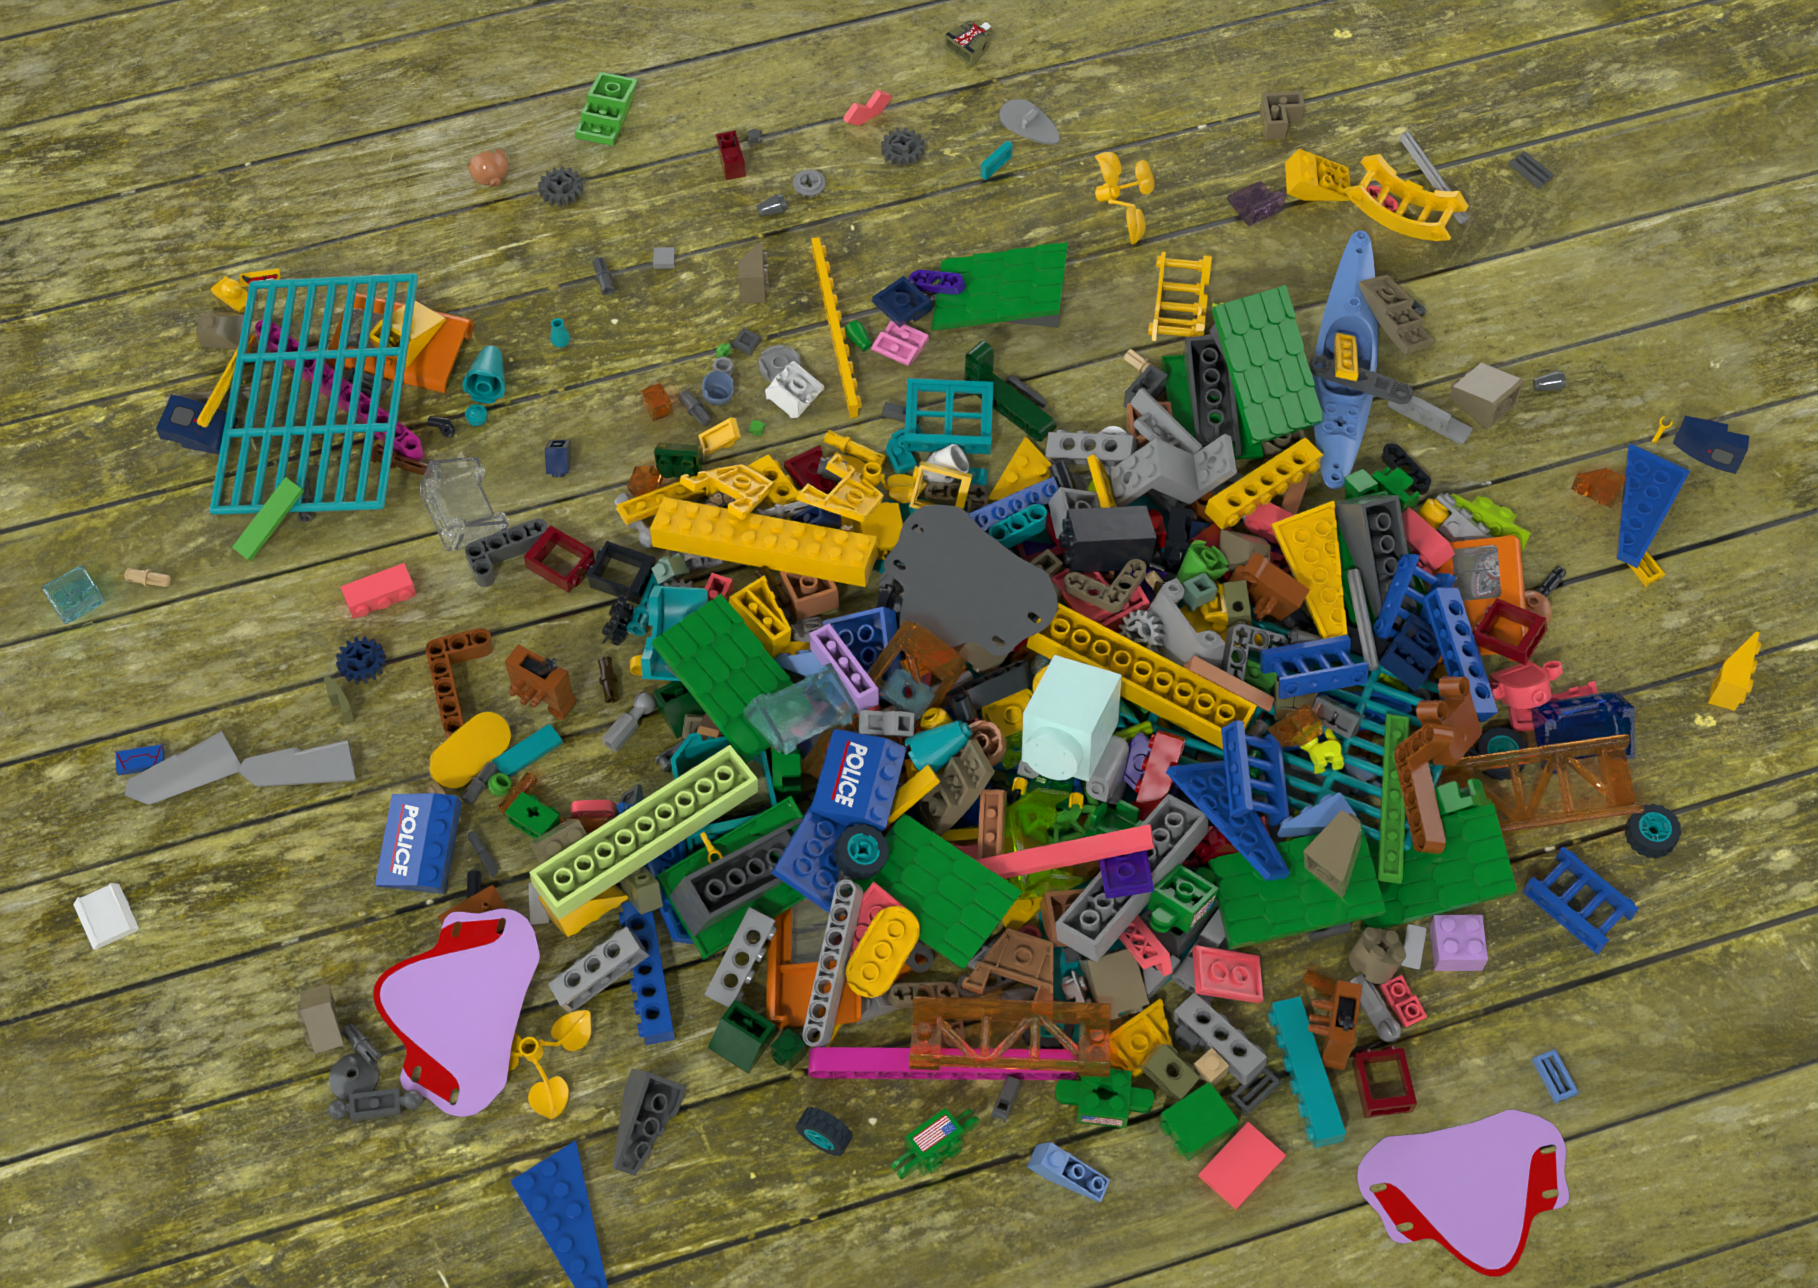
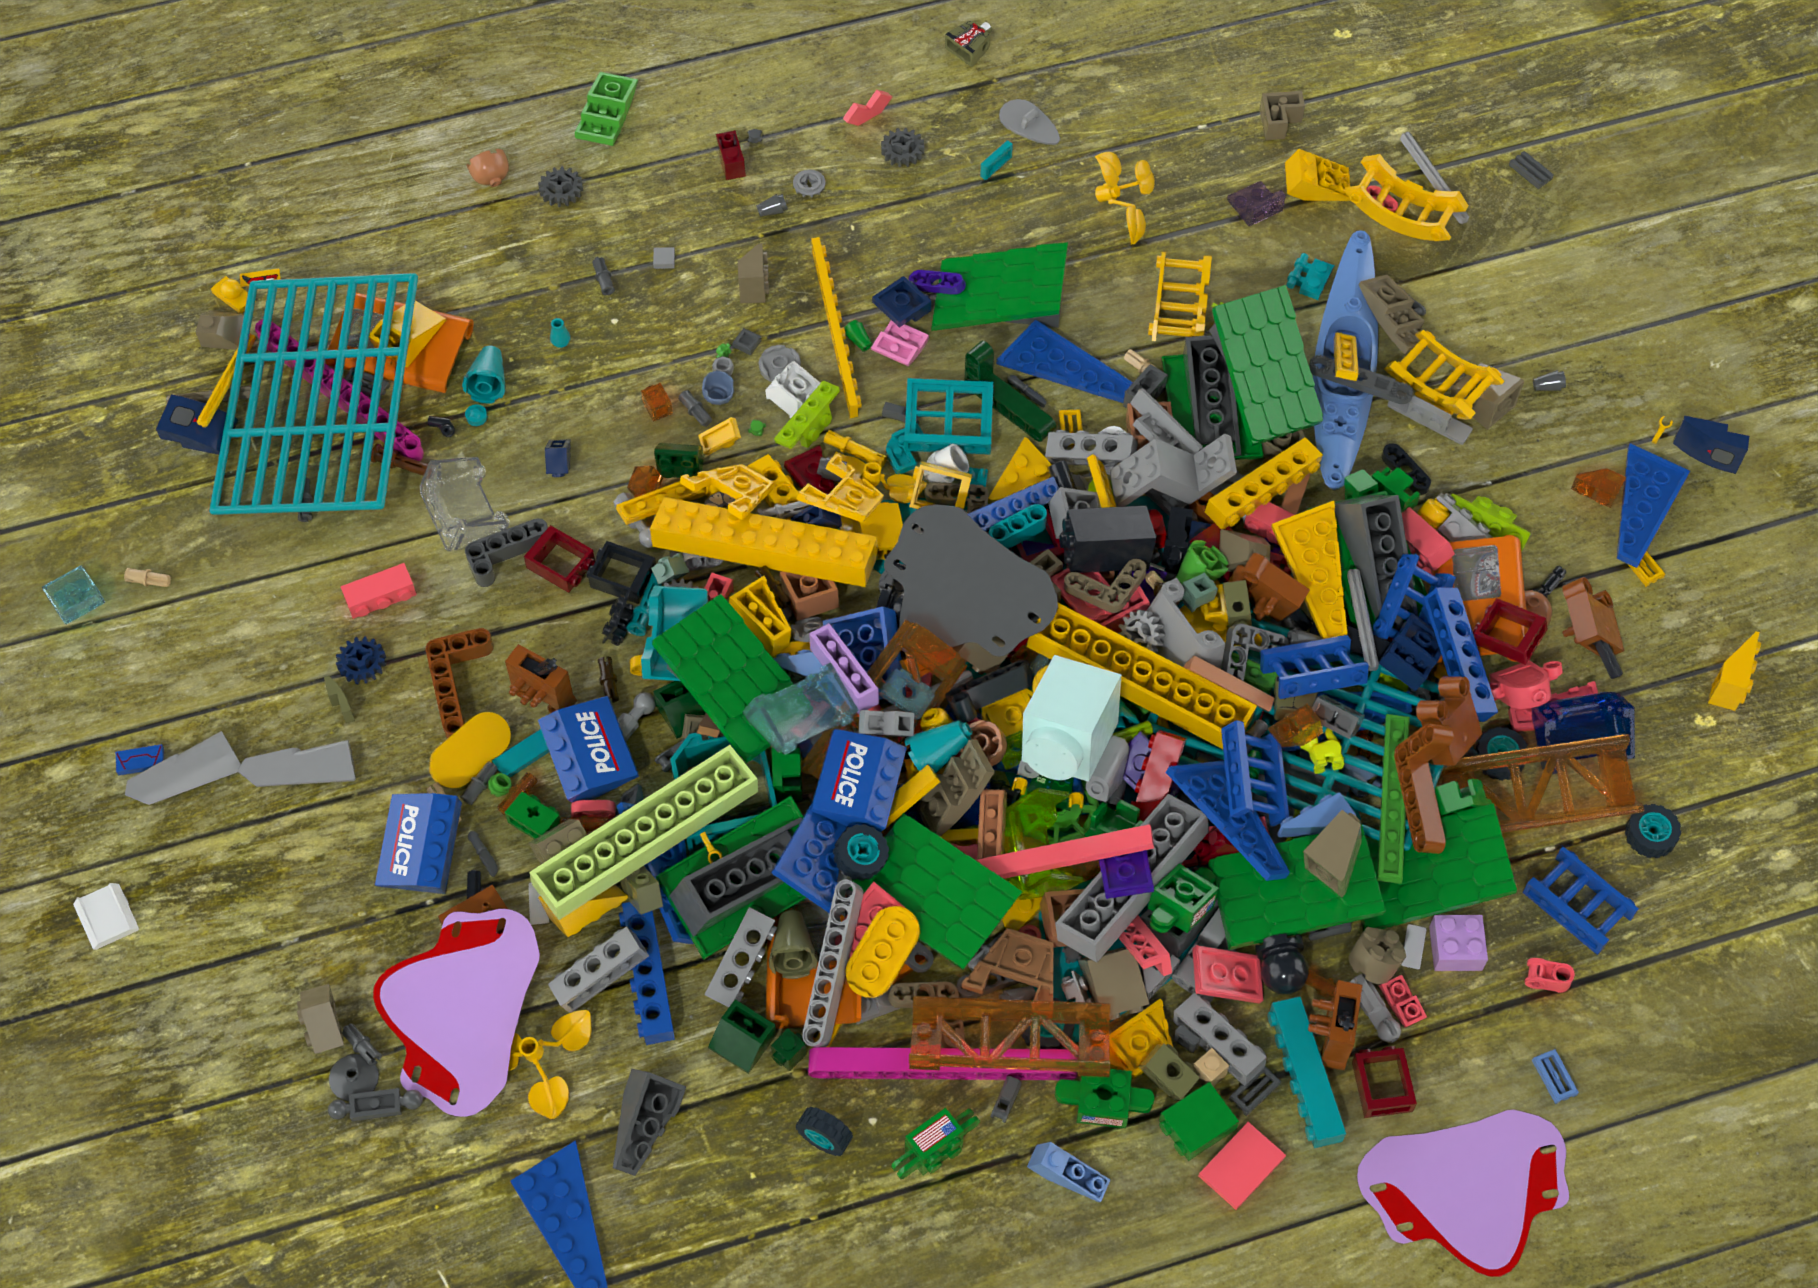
bright green tile [232,477,304,561] -> none
none -> blue slope [538,696,639,803]
none -> olive cone [769,910,818,979]
none -> lime bracket [774,381,840,449]
none -> blue wing [996,319,1133,403]
none -> yellow tile [1058,409,1083,449]
none -> black tile [1255,934,1309,995]
none -> teal plate [1286,253,1334,300]
none -> yellow fence [1384,330,1505,420]
none -> coral piece [1525,958,1575,993]
none -> dark orange piece [1562,577,1624,679]

